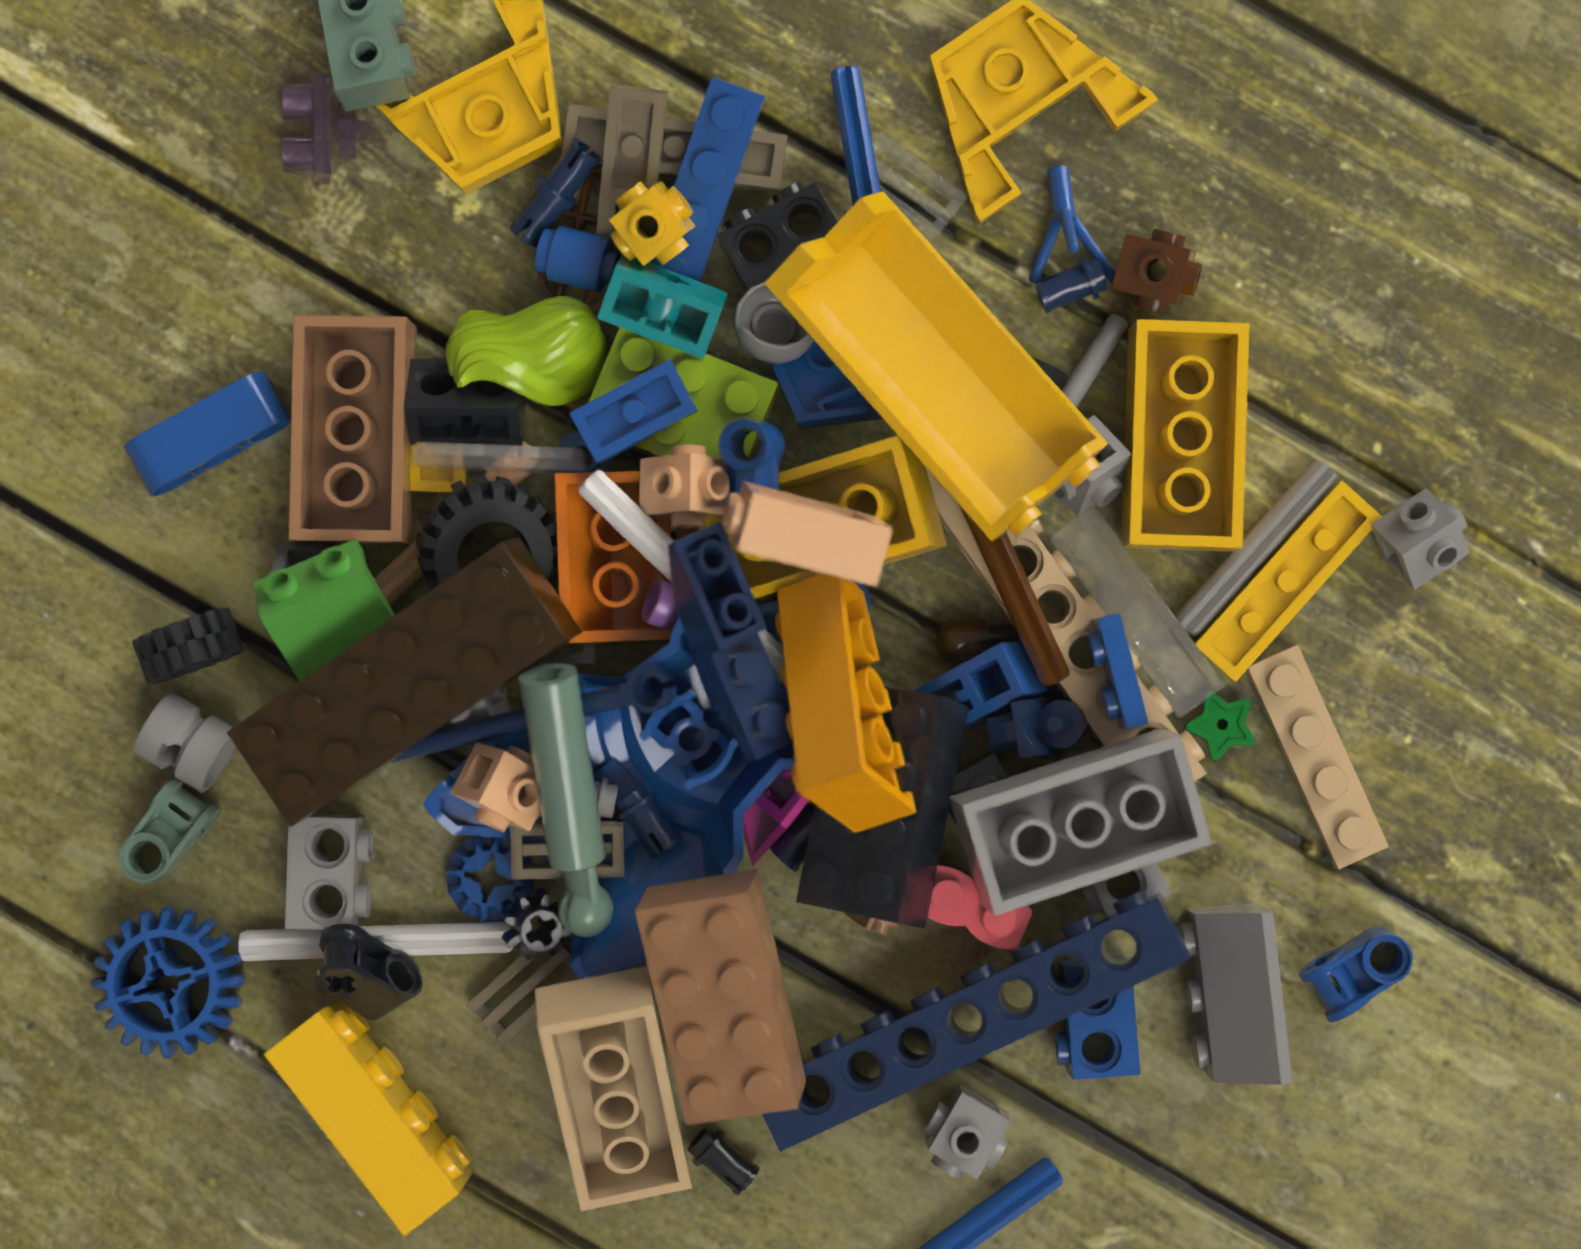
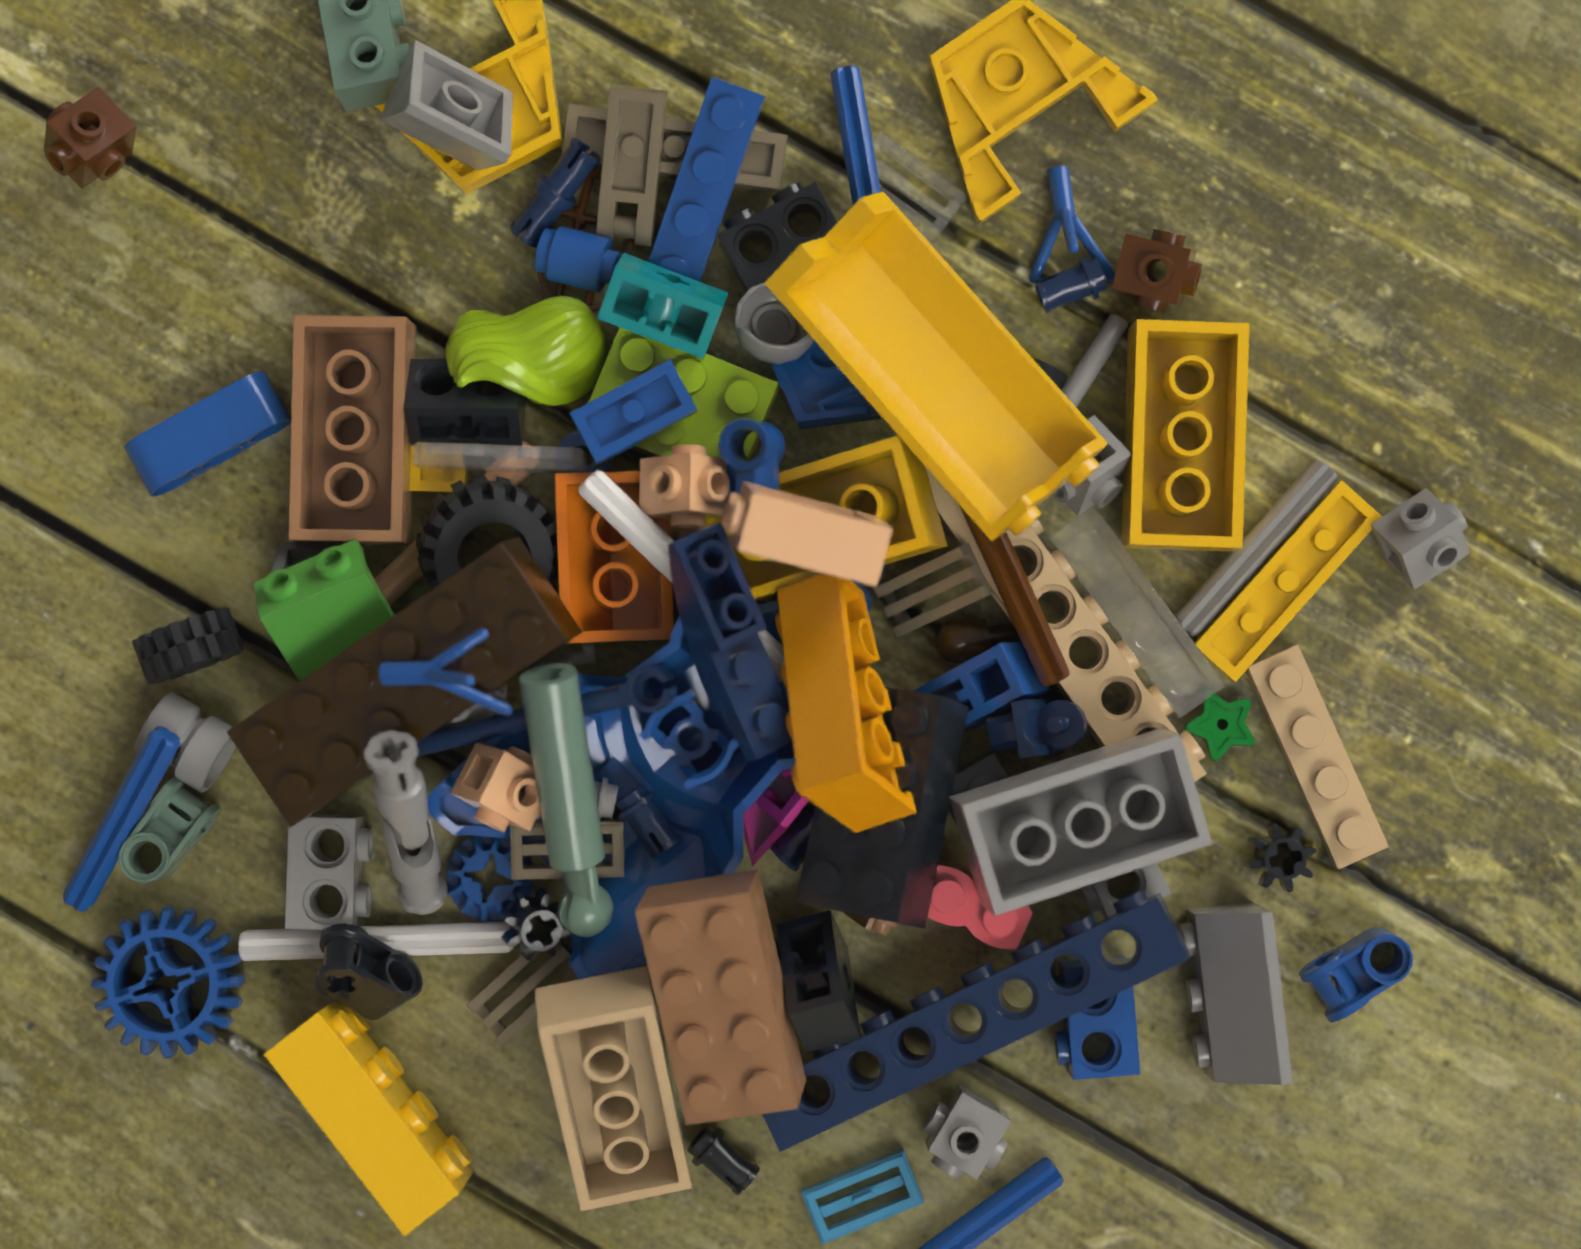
hips [282,73,372,185] -> none
yellow brick [609,181,695,266] -> none
medium lavender hinge [642,579,680,629] -> none
blue plate [1086,613,1149,729] -> none
none -> reddish brown brick [44,87,137,189]
none -> blue axle [63,726,180,912]
none -> light grey piece [364,730,448,915]
none -> blue plant [379,628,513,715]
none -> light grey slope [380,40,513,171]
none -> black brick [777,910,861,1052]
none -> dark azure tile [801,1148,925,1244]
none -> dark tan tile [873,543,992,638]
none -> black gear [1244,822,1317,892]

